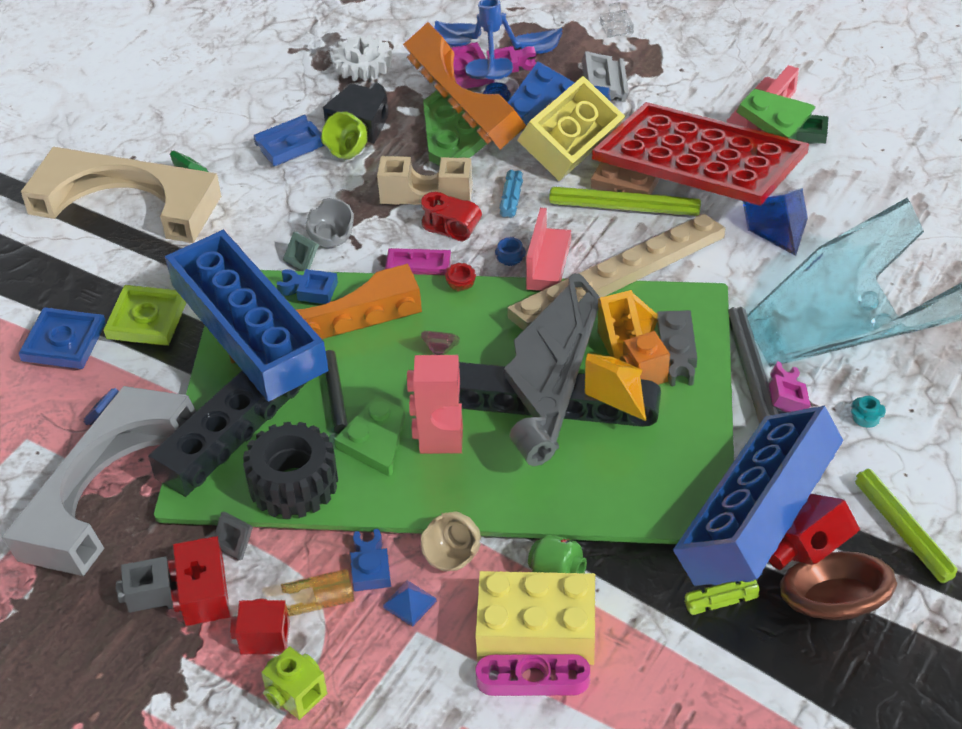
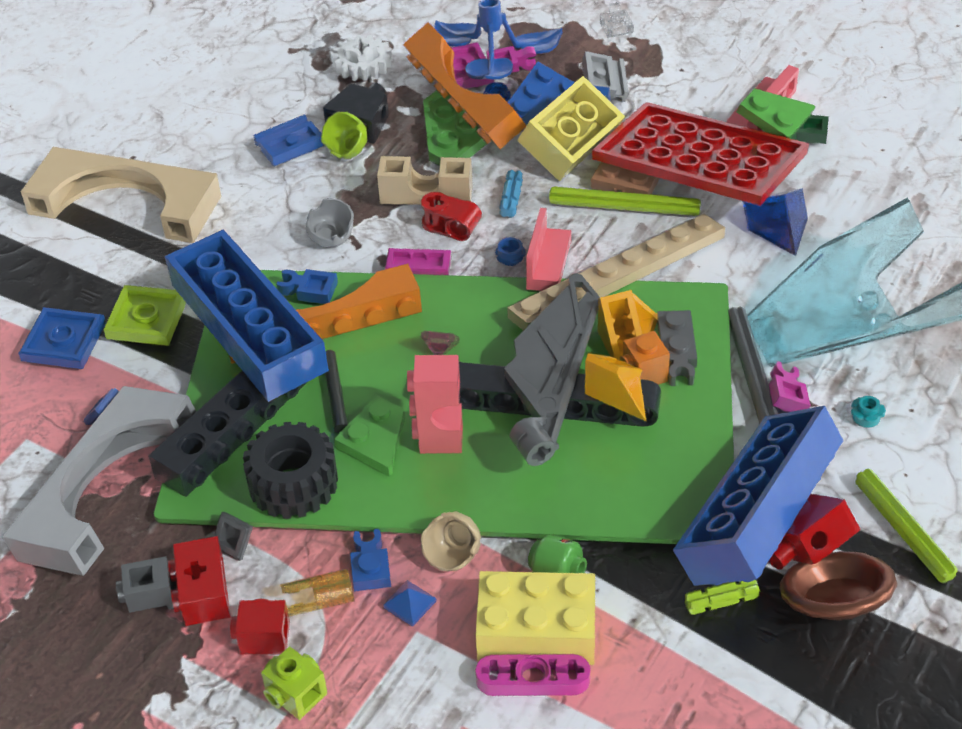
green slope [170,150,209,172] -> none
sand green slope [283,232,319,271] -> none
red piece [445,263,476,292] -> none

